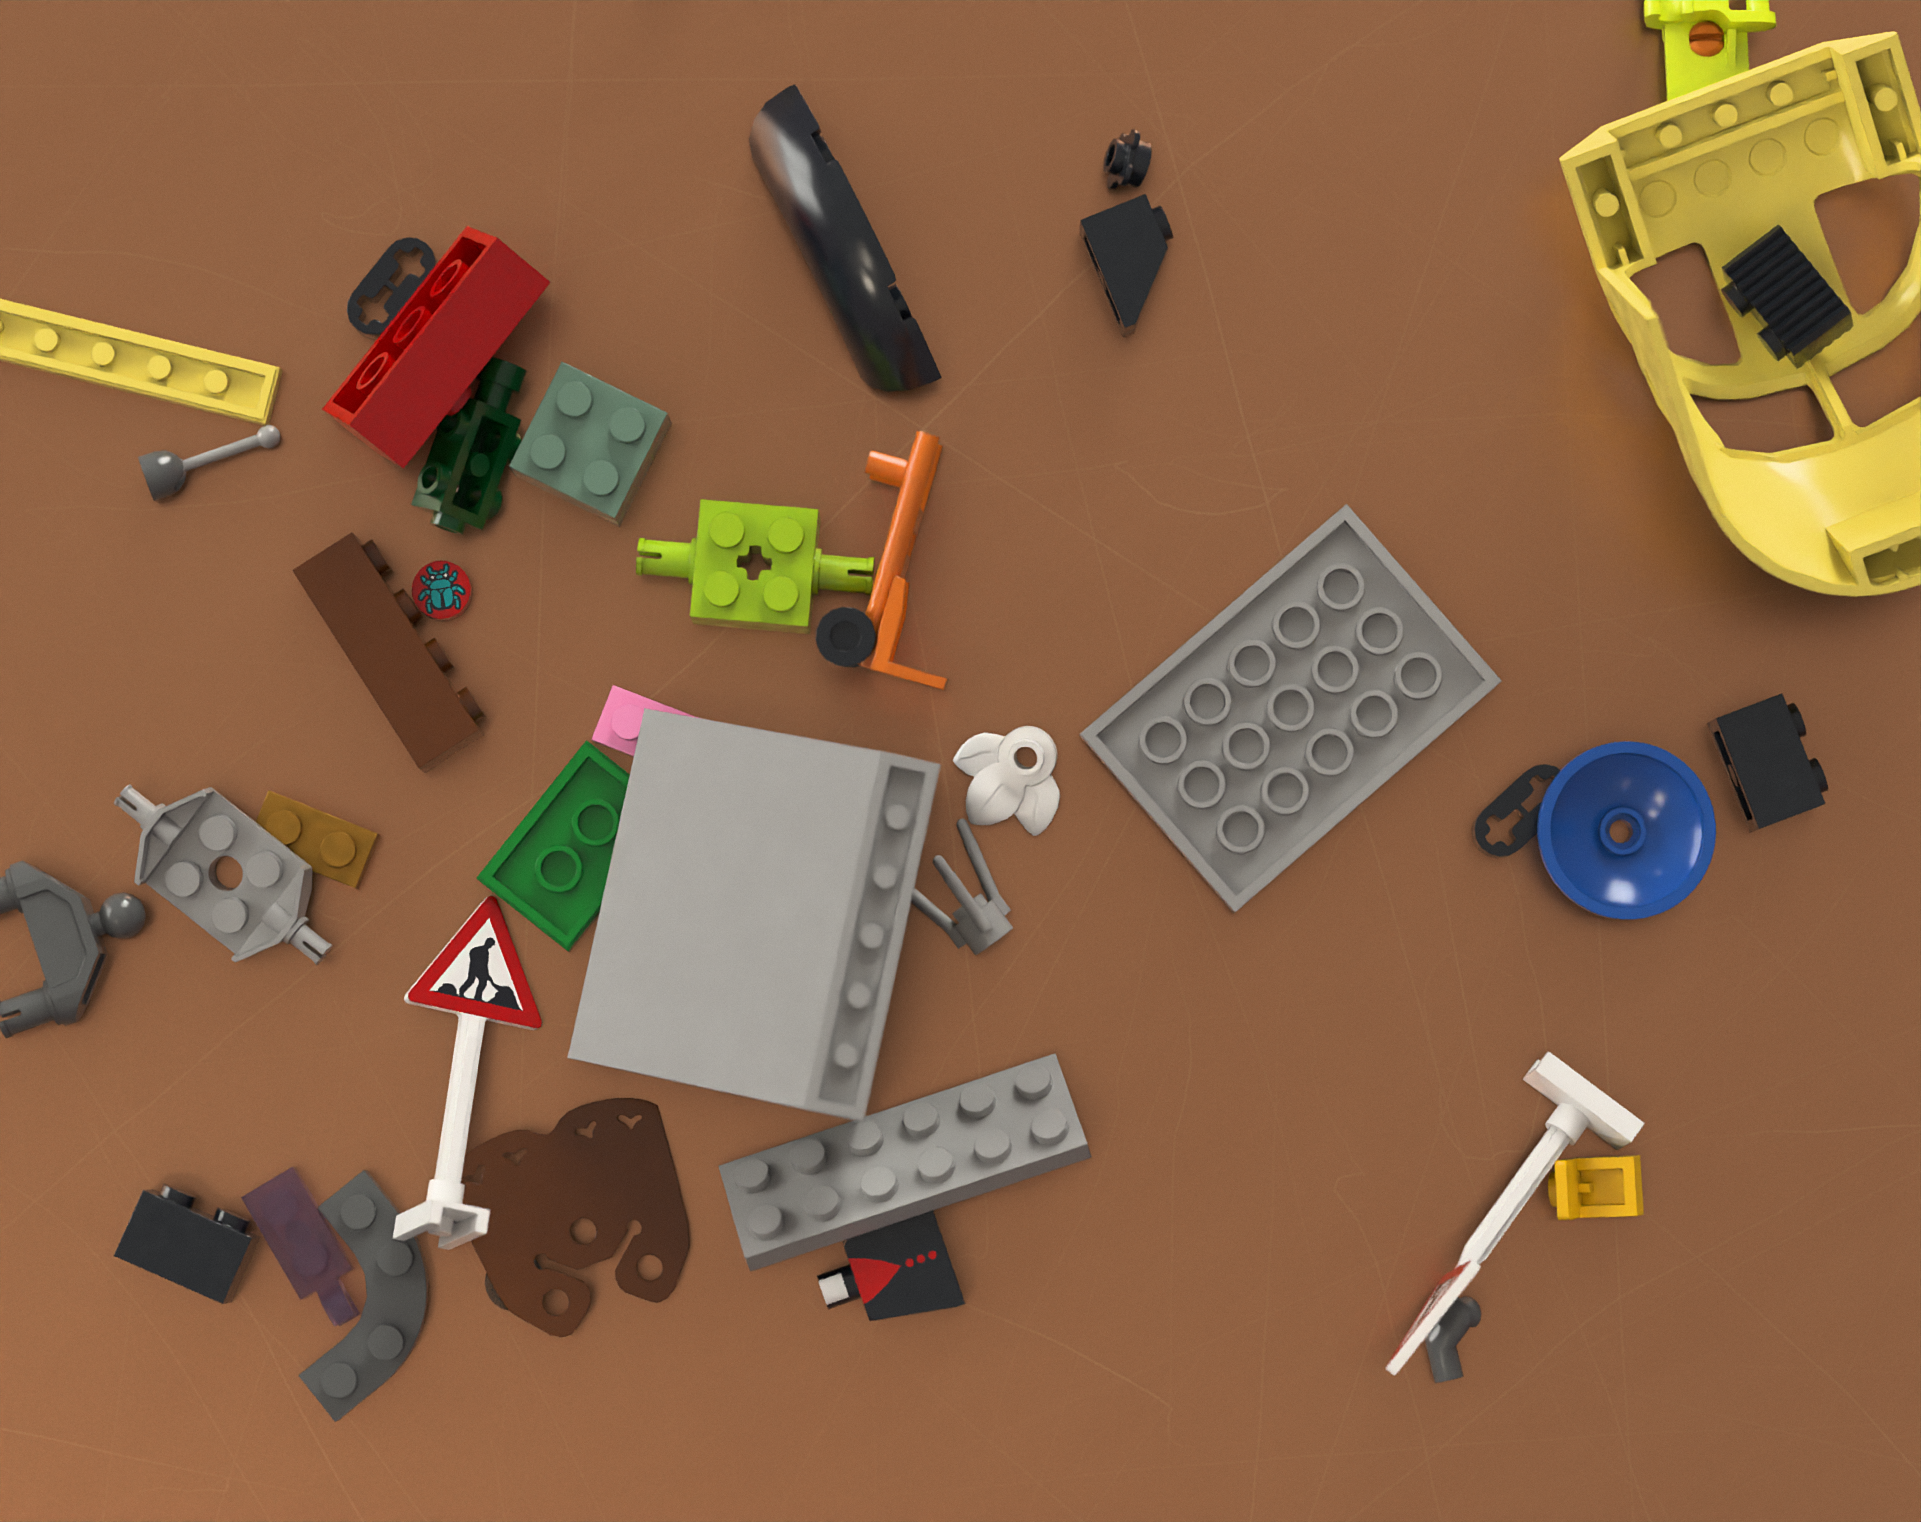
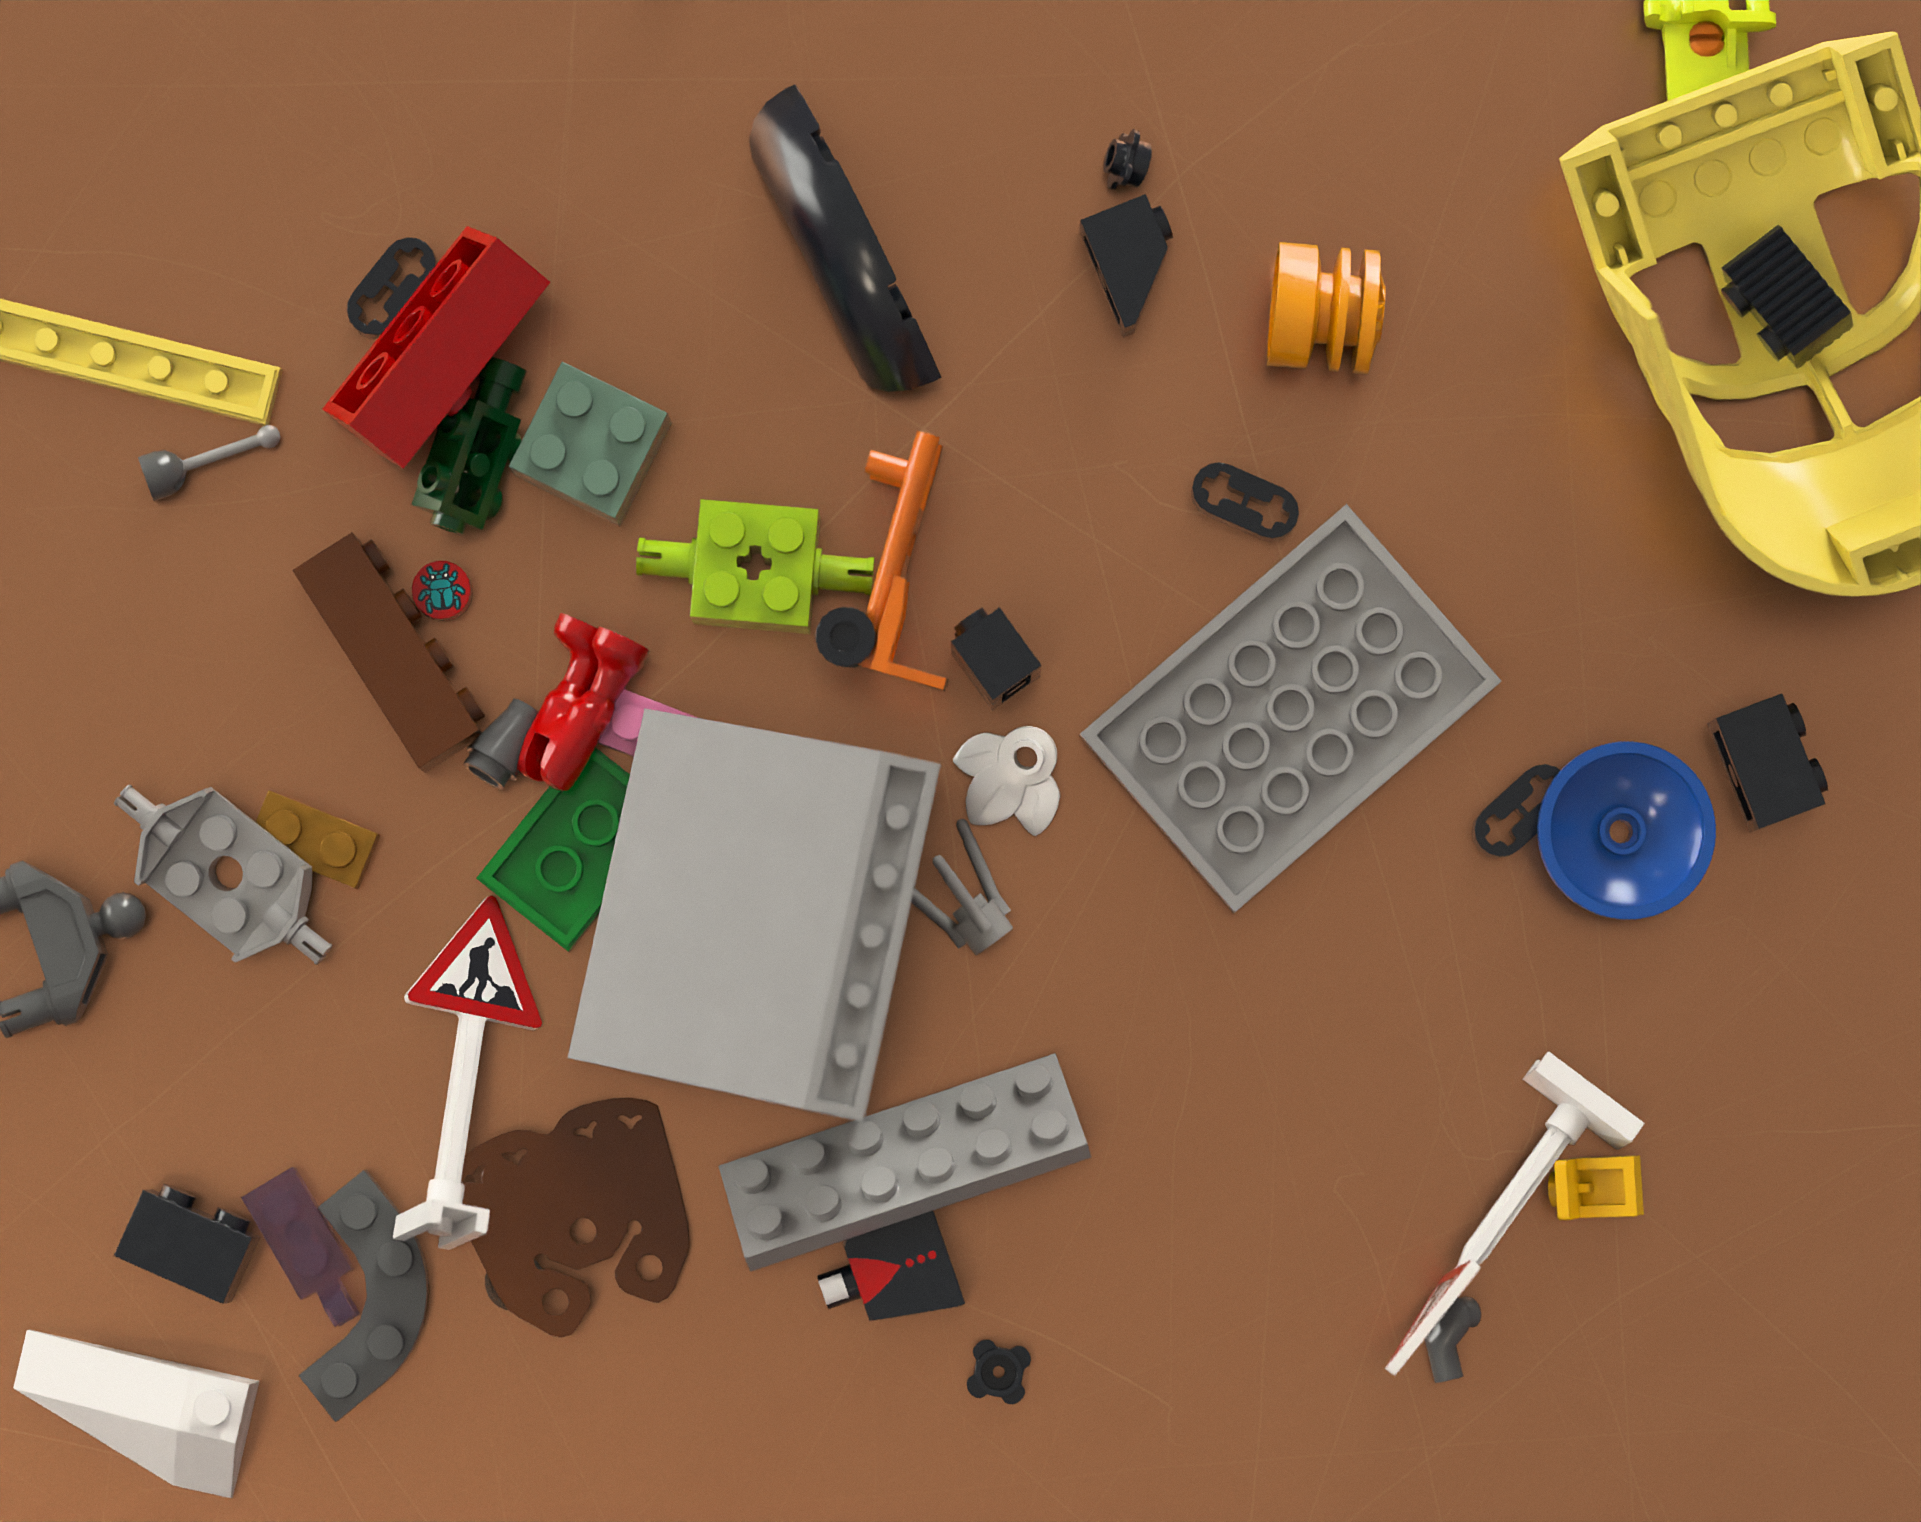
none -> white wedge [13,1330,259,1498]
none -> dark grey cone [463,698,538,789]
none -> red piece [517,613,649,791]
none -> black brick [951,607,1042,711]
none -> black plate [967,1340,1031,1404]
none -> black beam [1191,462,1299,542]
none -> light orange wheel [1267,242,1386,374]

